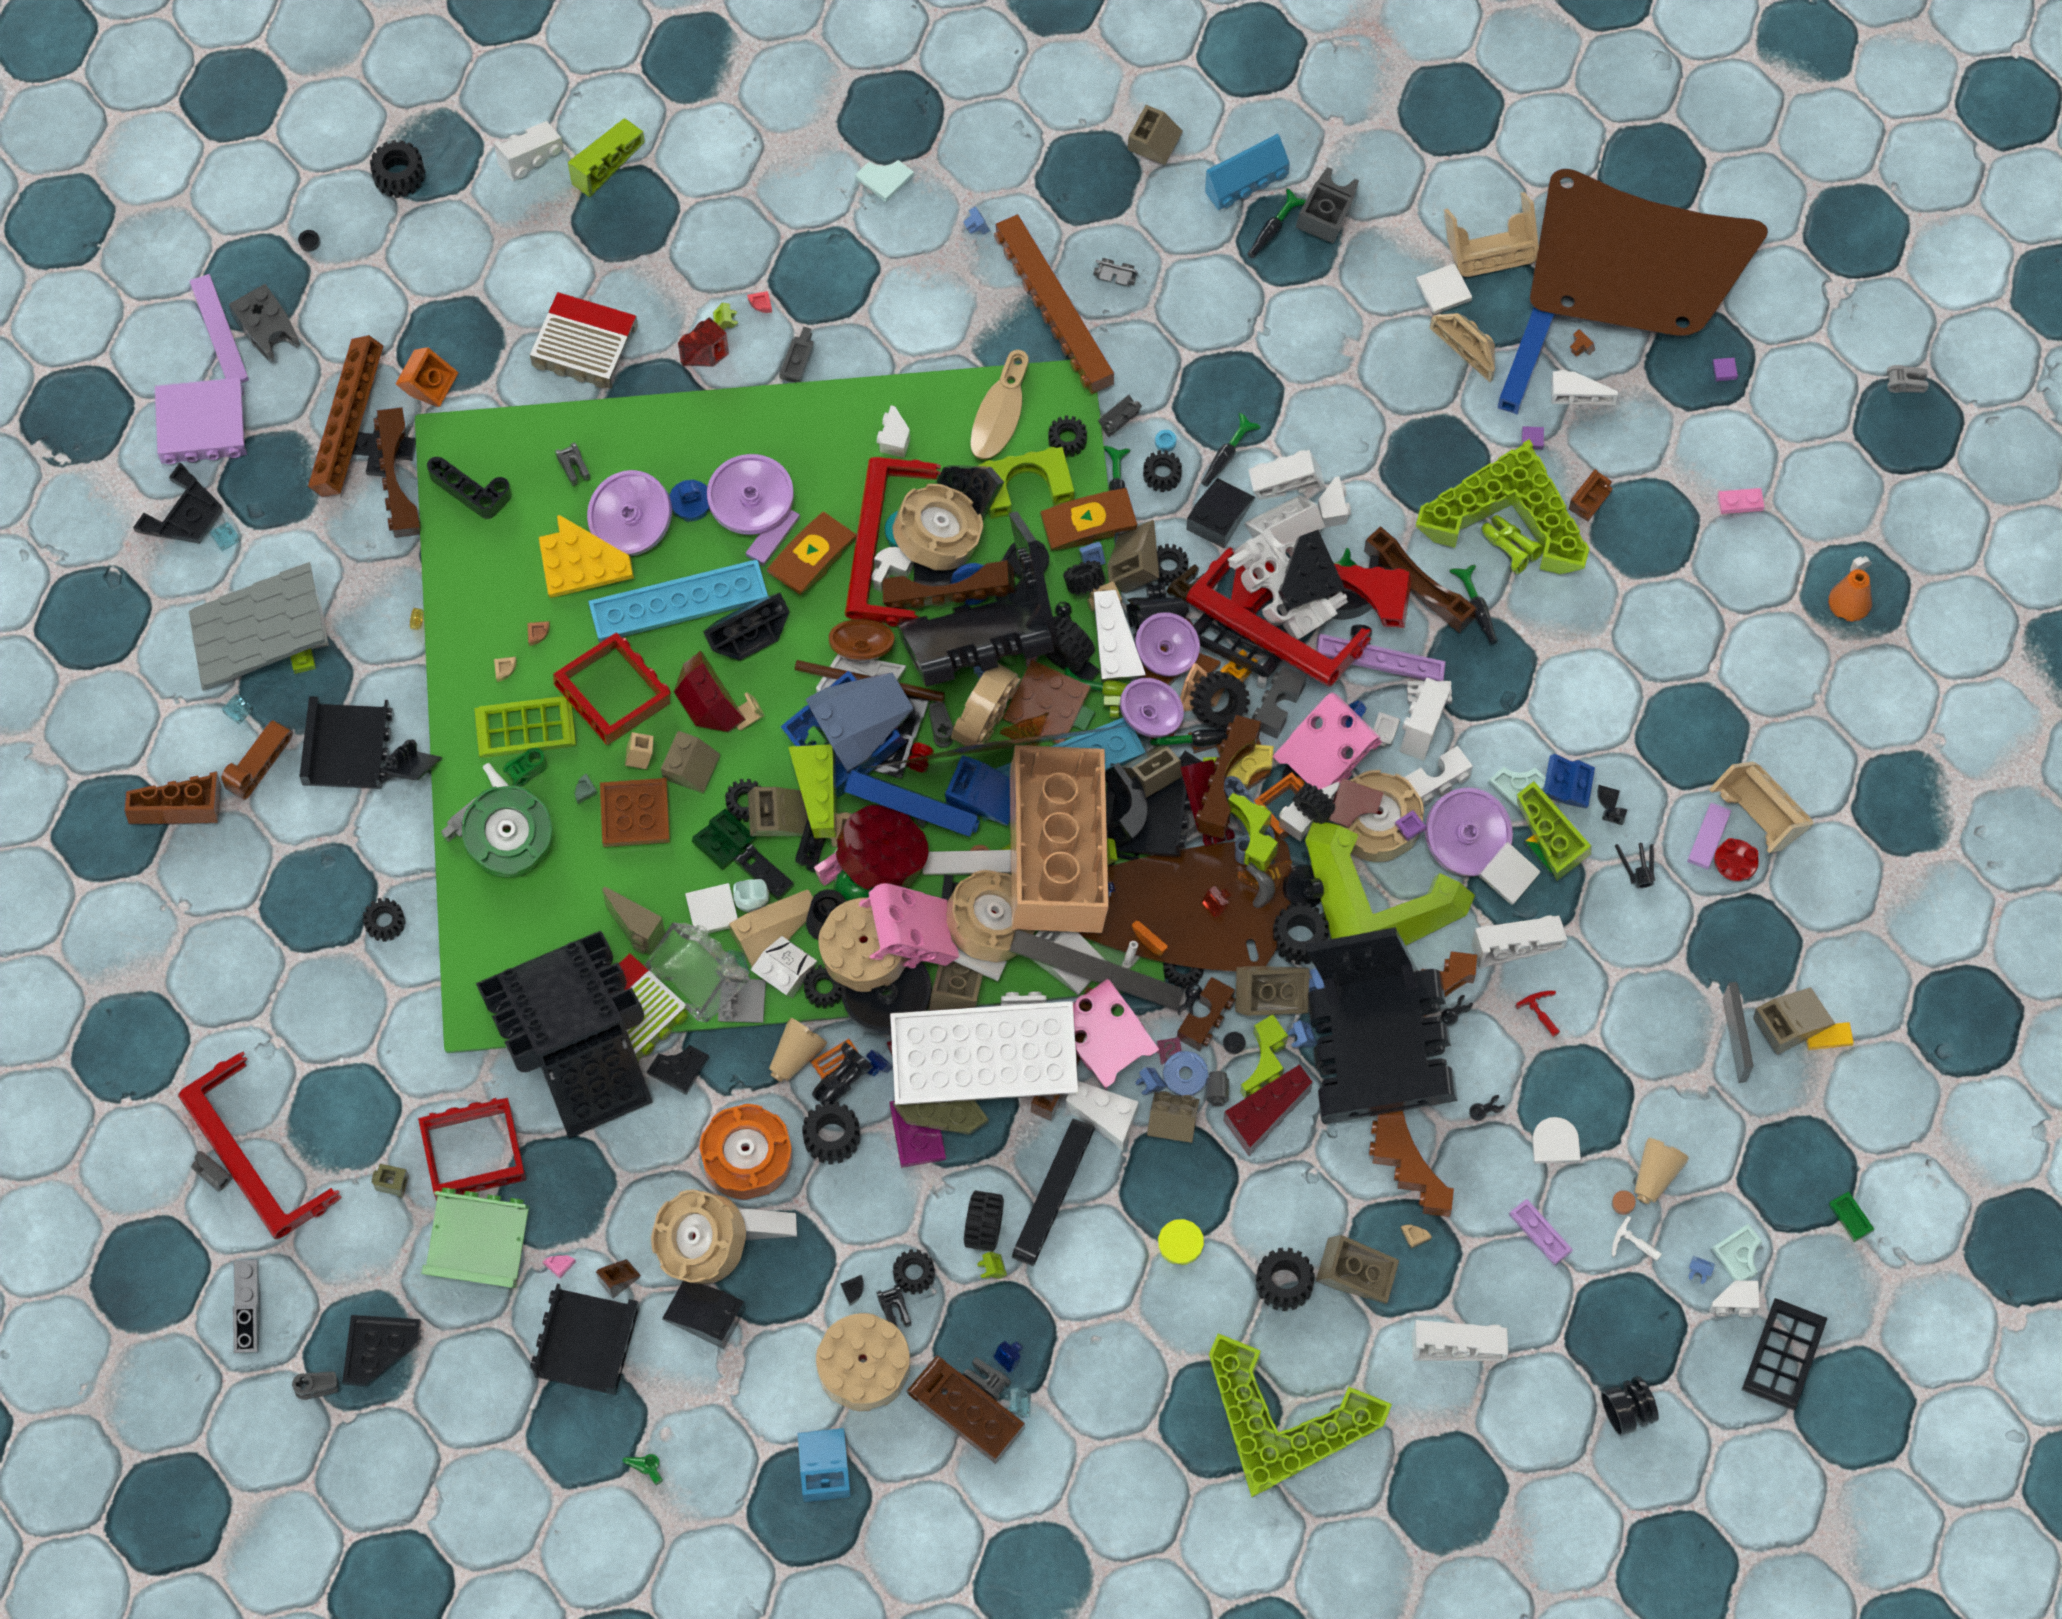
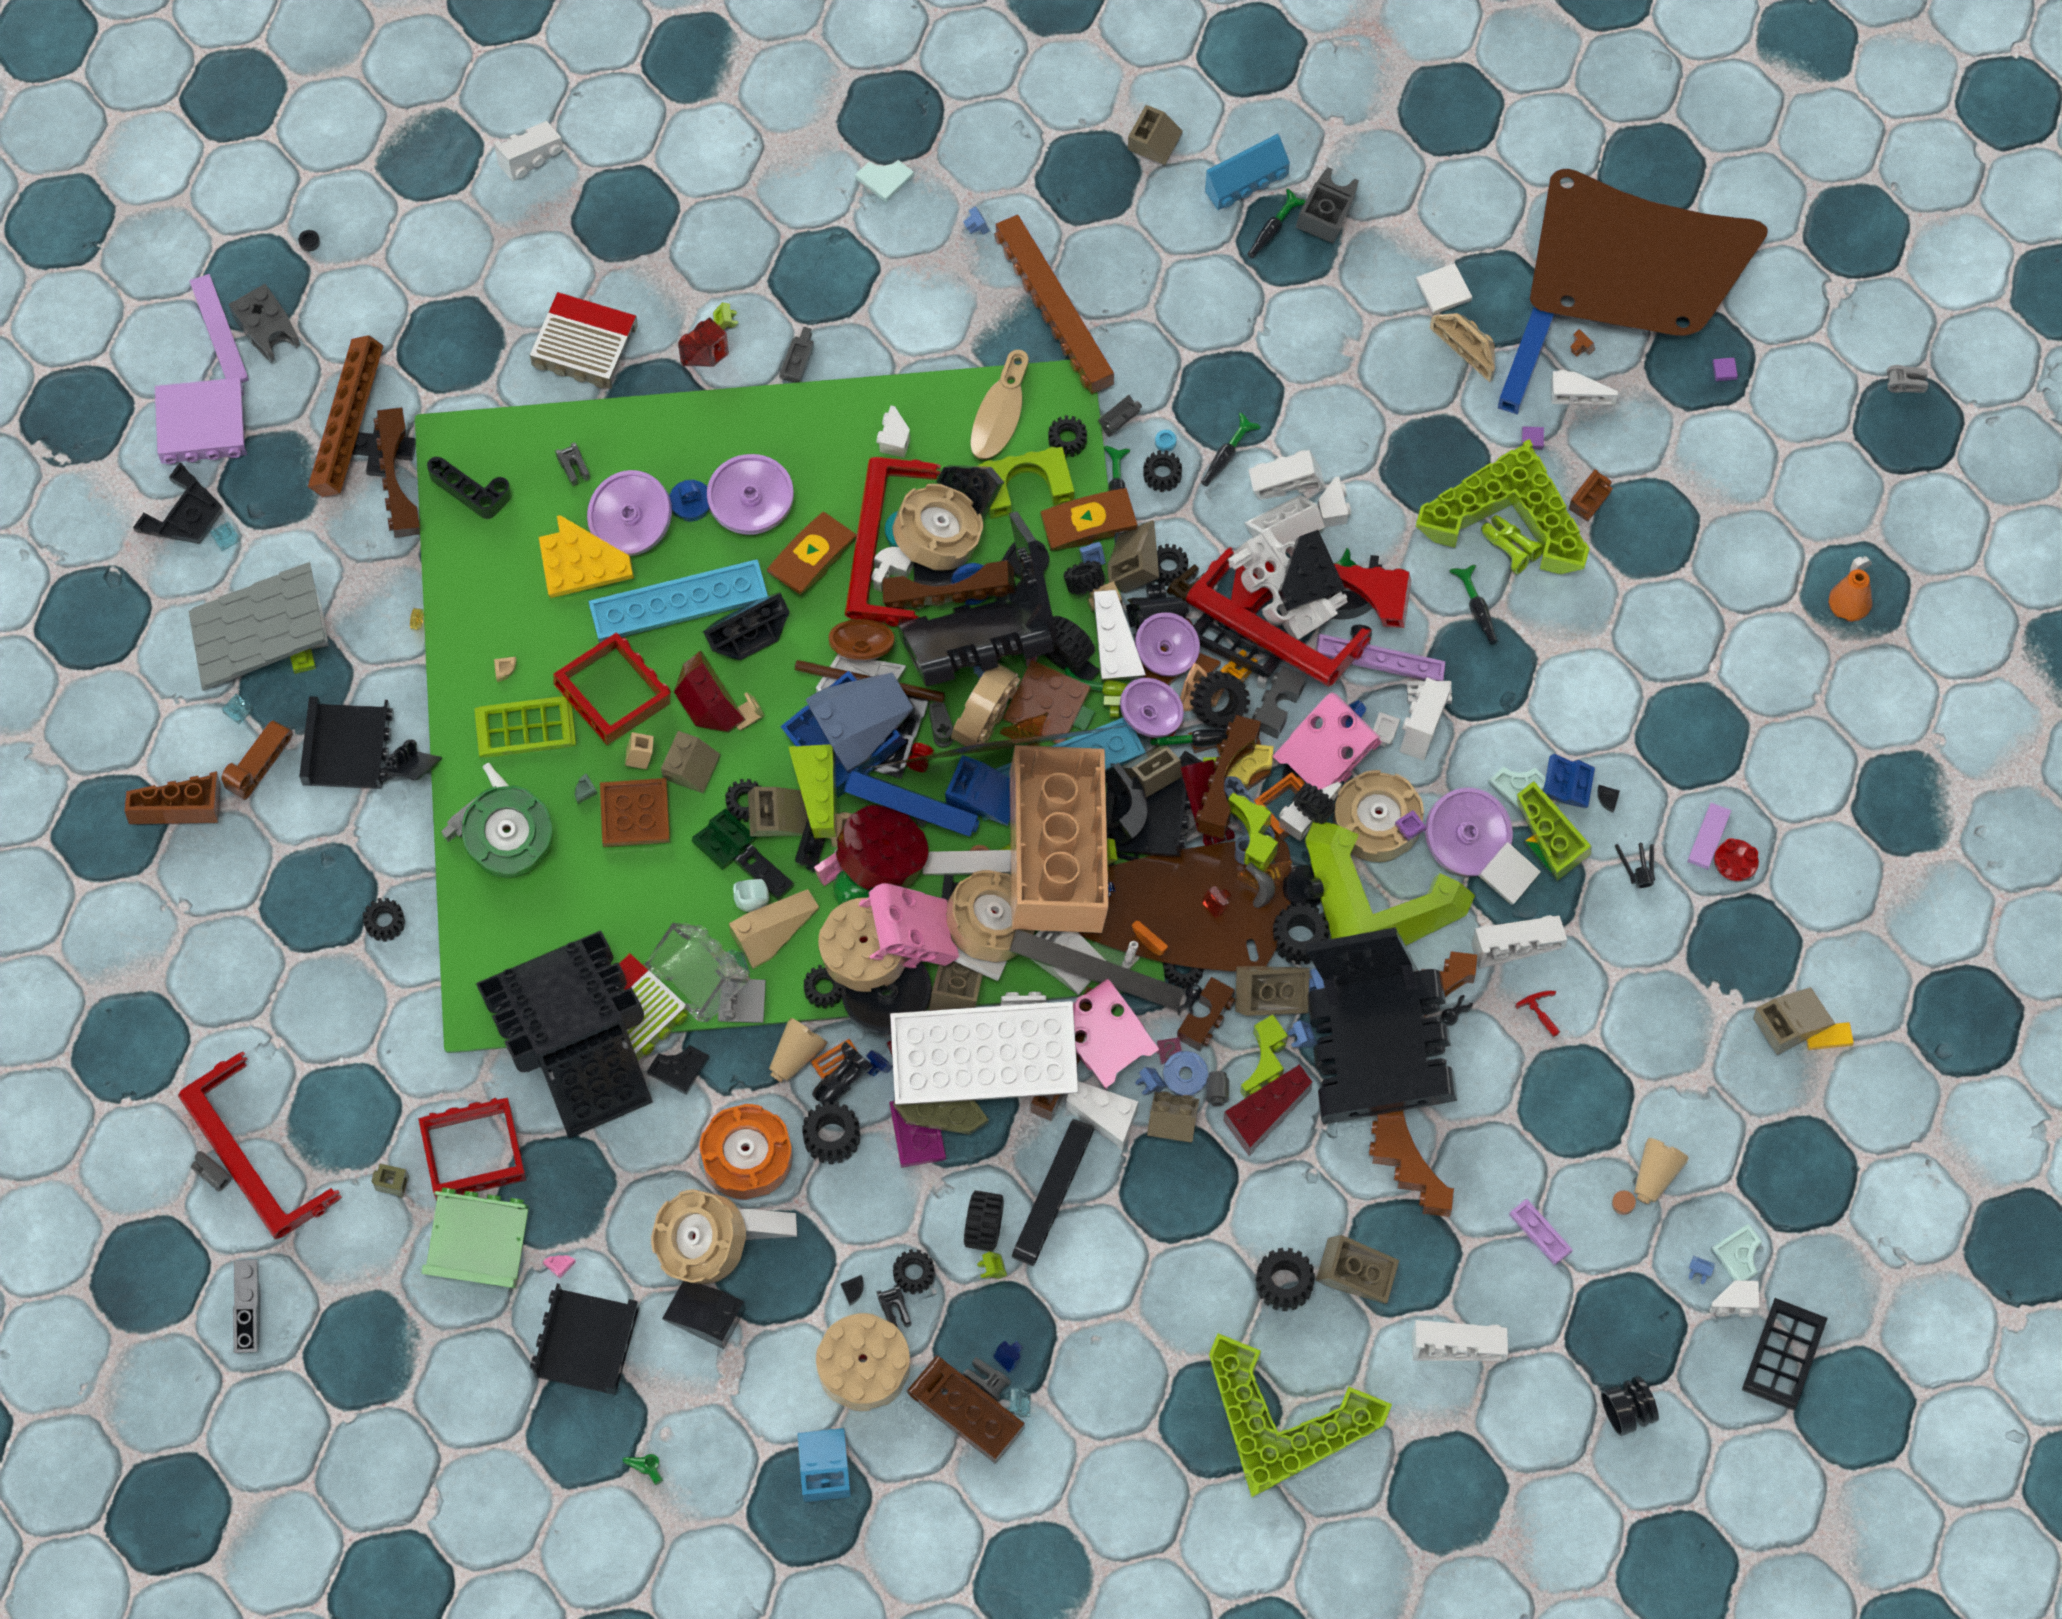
dark grey piece [292,1371,339,1400] -> none
black plate [342,1315,421,1386] -> none
black tyre [370,140,425,198] -> none
orange slope [395,347,459,407] -> none
green piece [503,747,547,787] -> none
nougat tile [528,621,550,646] -> none
lime wedge [568,118,645,197] -> none
reddish brown slope [596,1259,641,1299] -> none
dark tan slope [602,886,665,956] -> none
white tile [685,883,738,936] -> none
lavender tile [746,510,800,566] -> none
coral tile [747,291,772,313] -> none
white slope [751,936,818,998] -> none
bright green tile [805,725,830,746] -> none
black piece [806,889,846,940] -> none
black arm [1055,602,1077,624] -> none
hinge [1093,258,1138,287] -> none
neon yellow tile [1158,1219,1204,1265] -> none
black slope [1186,478,1255,548] -> none
black plate [1223,1032,1246,1054] -> none
tile [1327,778,1384,828] -> none
reddish brown arch [1364,526,1476,634] -> none
tan tile [1400,1224,1432,1249] -> none
white arch [1404,746,1473,805] -> none
tan windscreen [1444,192,1539,277] -> none
black arm [1469,1095,1505,1121] -> none
white tile [1532,1117,1581,1164] -> none
black tile [1602,807,1628,825] -> none
white piece [1612,1216,1662,1261] -> none
tan windscreen [1709,761,1813,853] -> none
bright pink plate [1718,488,1764,514] -> none
dark grey tile [1723,982,1754,1083] -> none
green tile [1829,1191,1875,1243] -> none

